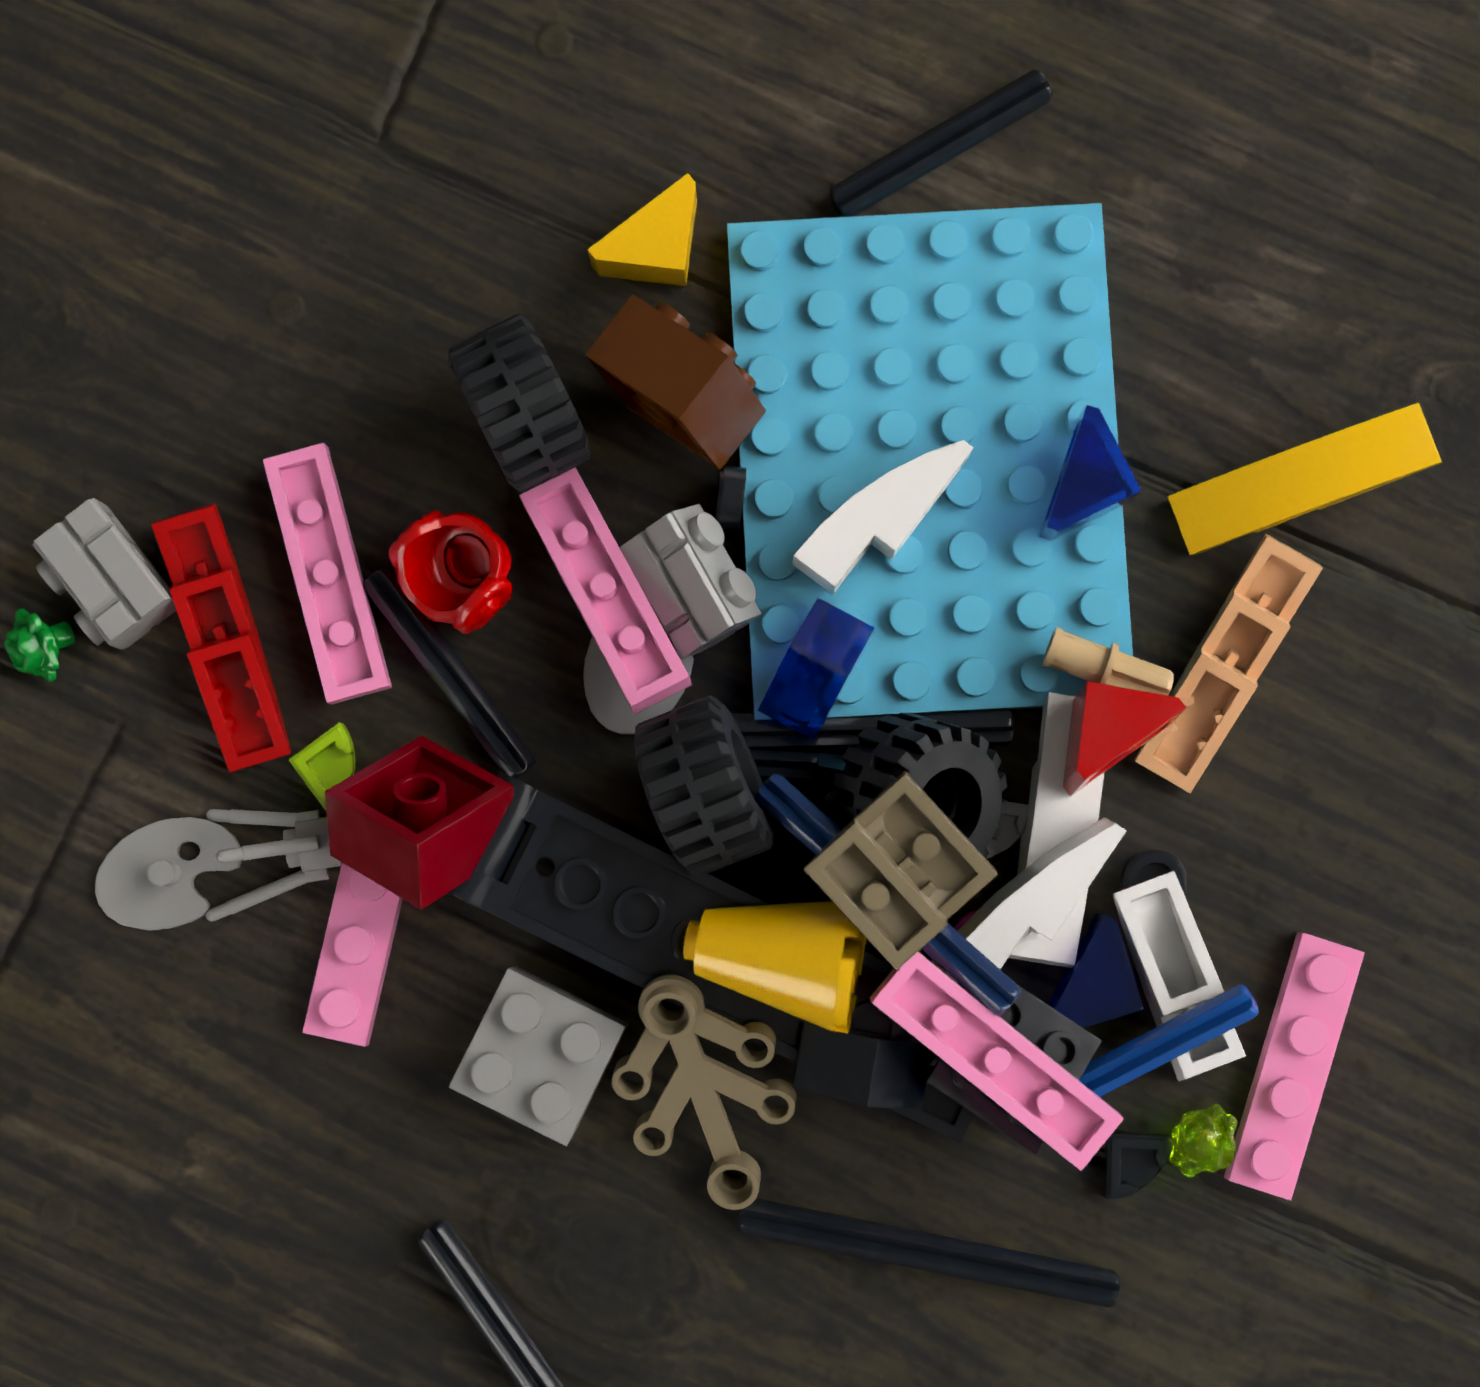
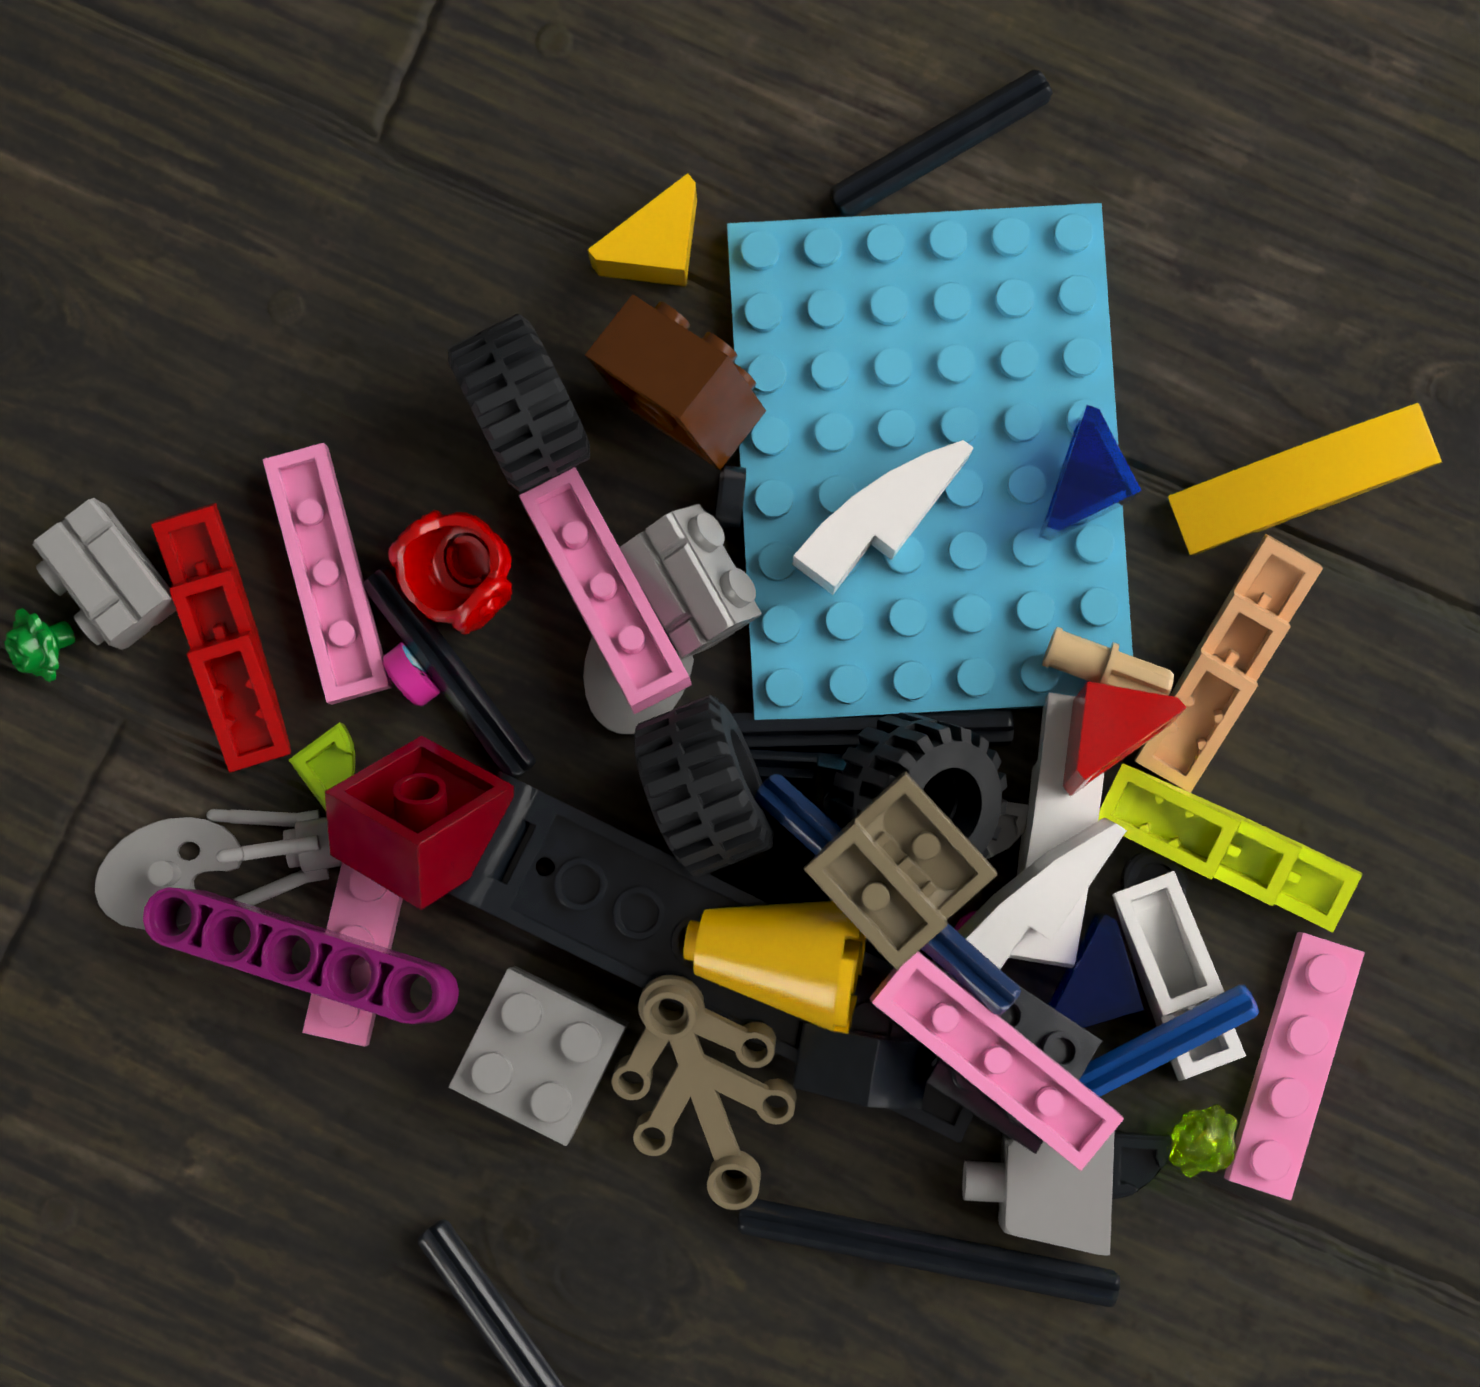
clear blue slope [757,598,874,741] -> none
none -> magenta beam [143,887,459,1024]
none -> dark pink tile [382,643,441,707]
none -> light grey torso [962,1131,1115,1256]
none -> neon yellow slope [1098,763,1362,933]

